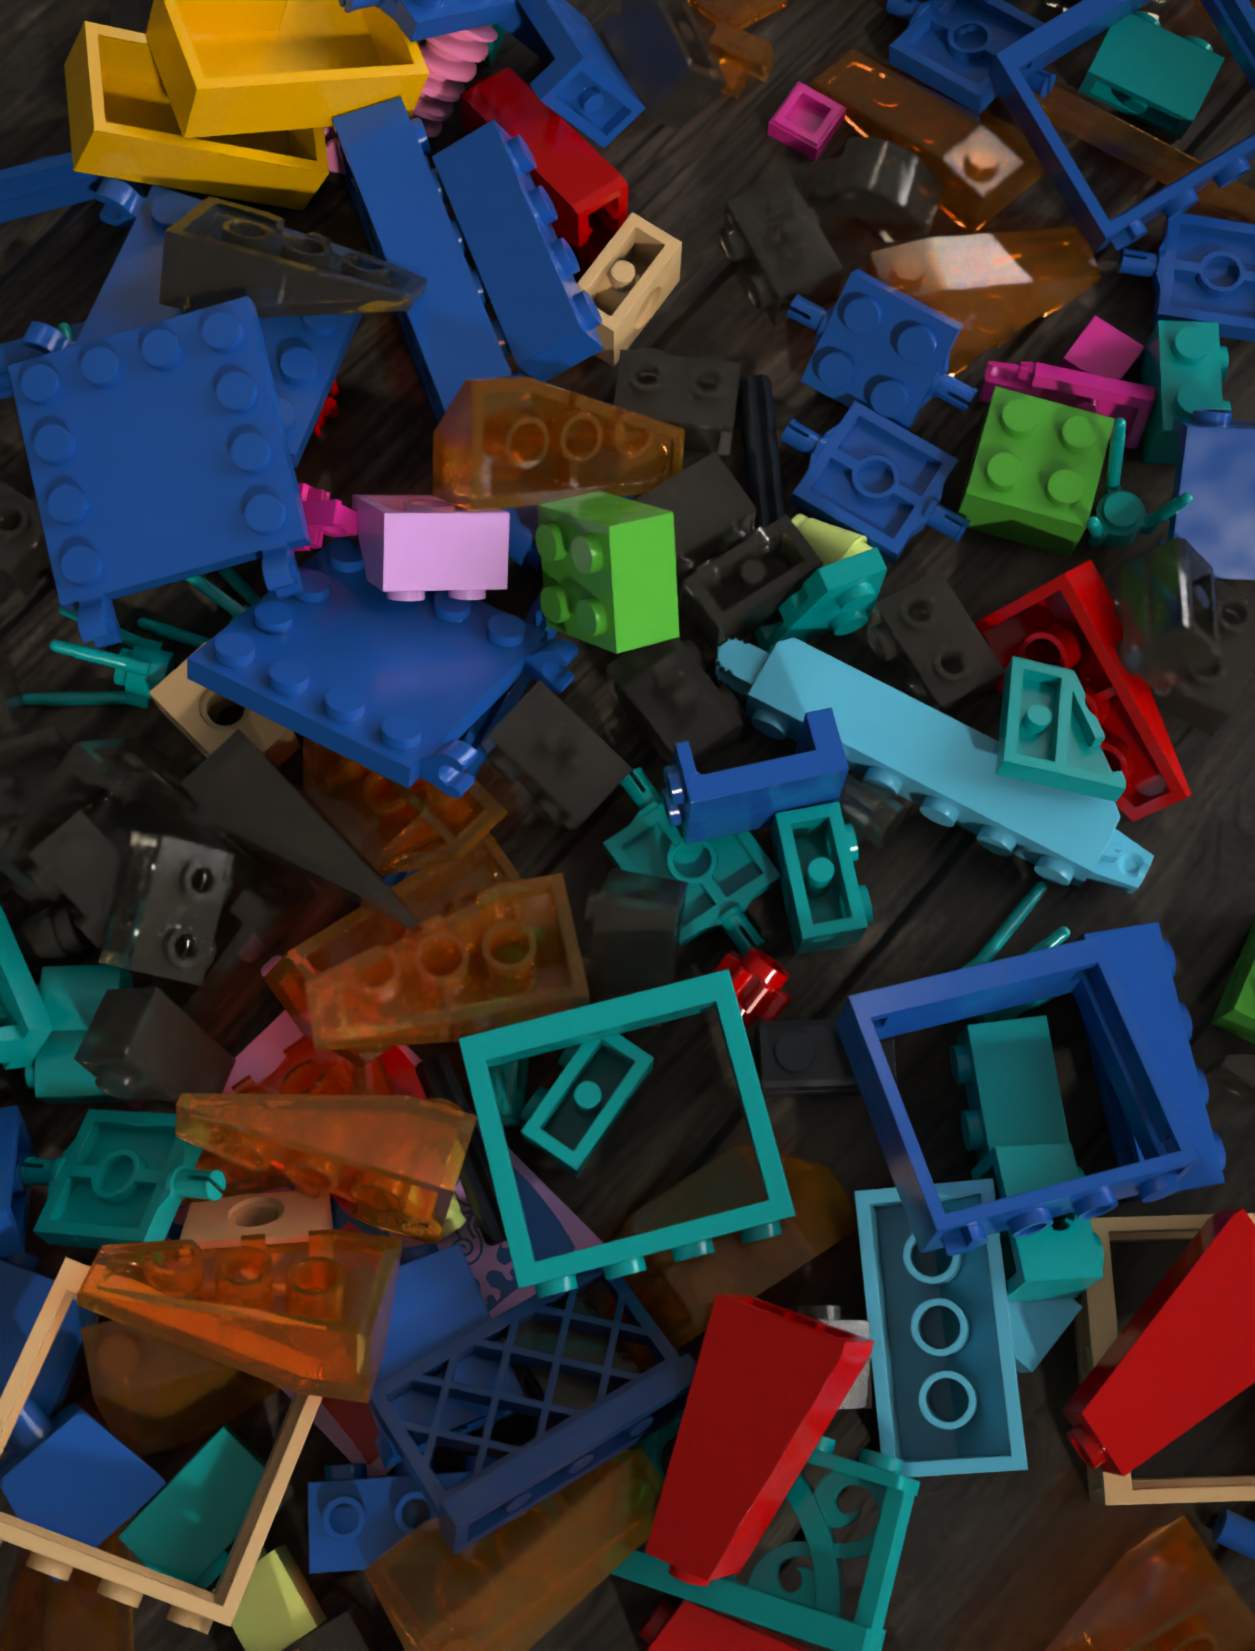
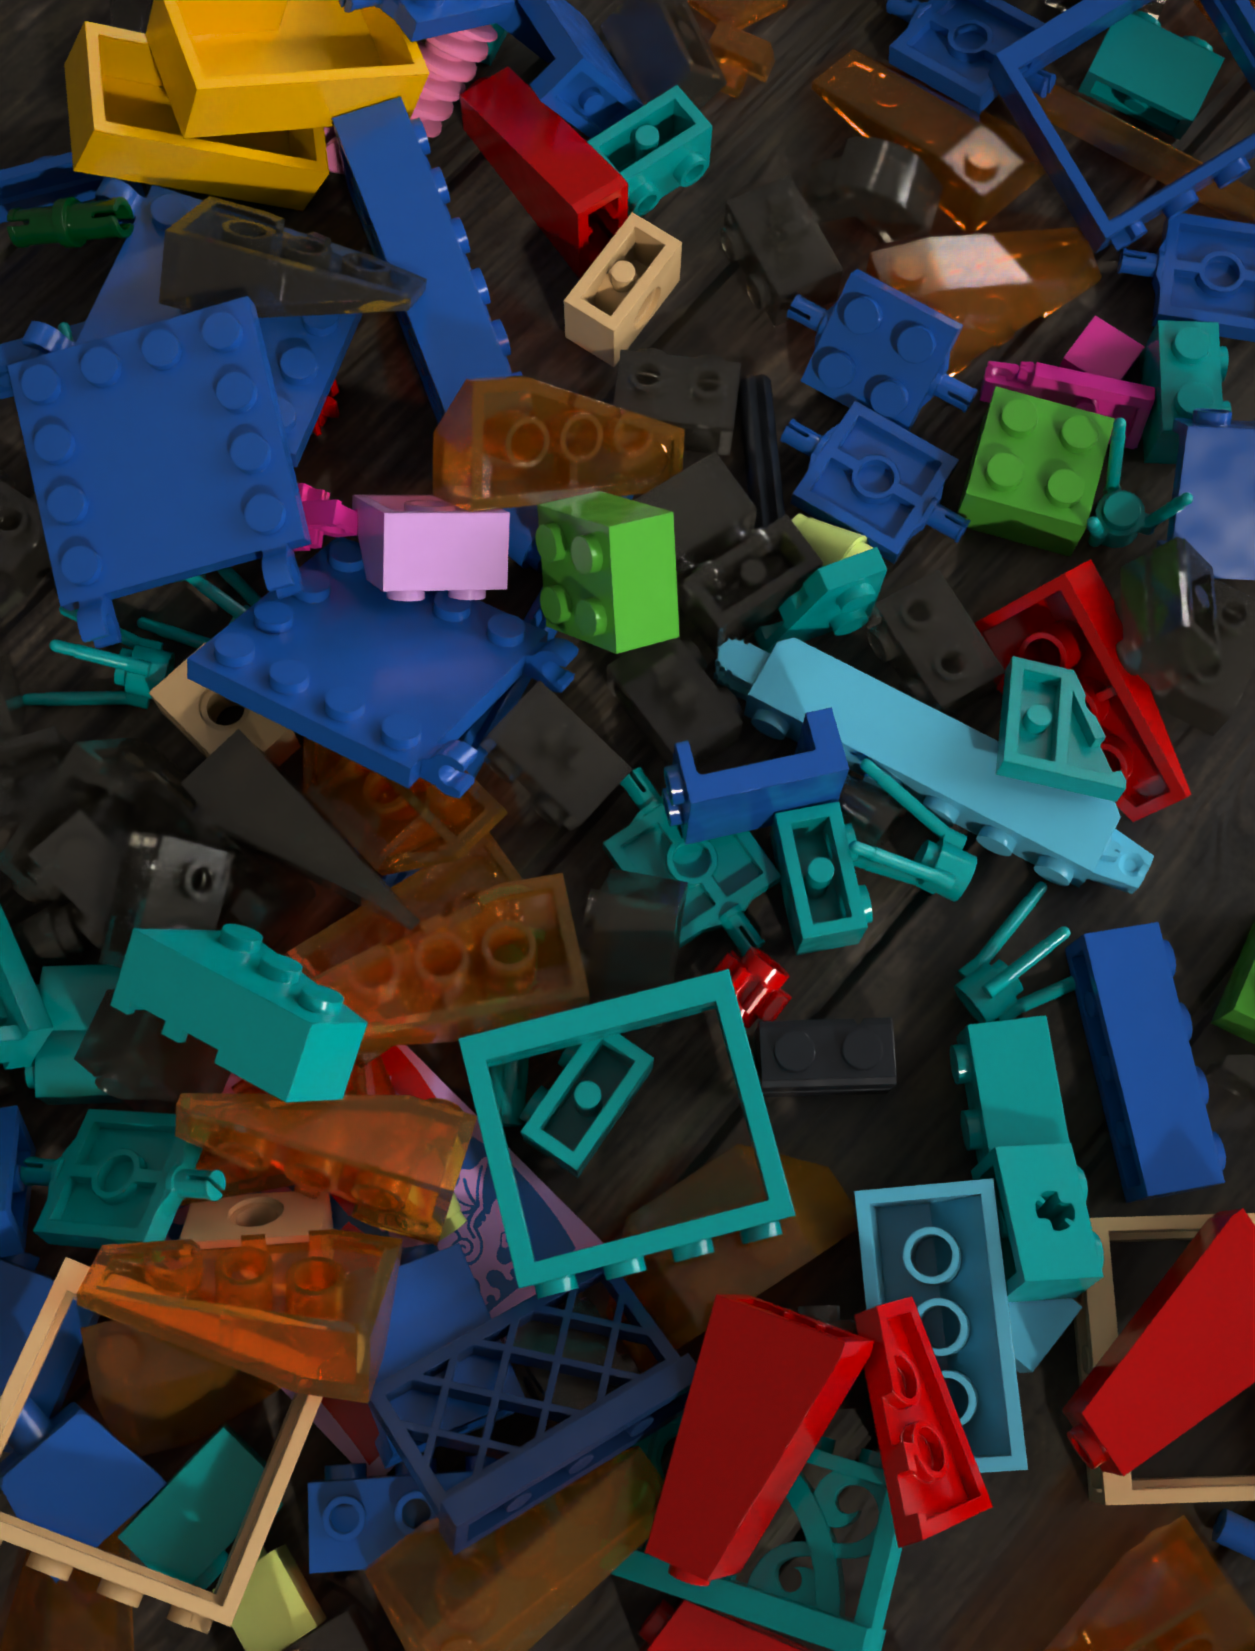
black axle [415,1053,507,1246] -> none
blue brick [432,119,604,384] -> none
dark pink tile [767,81,847,161] -> none
blue window [835,936,1199,1256] -> none
none -> dark green pin [7,197,134,248]
none -> teal wedge [110,924,368,1103]
none -> teal brick [587,85,713,217]
none -> teal plant [849,759,977,902]
none -> red wing [854,1296,993,1548]

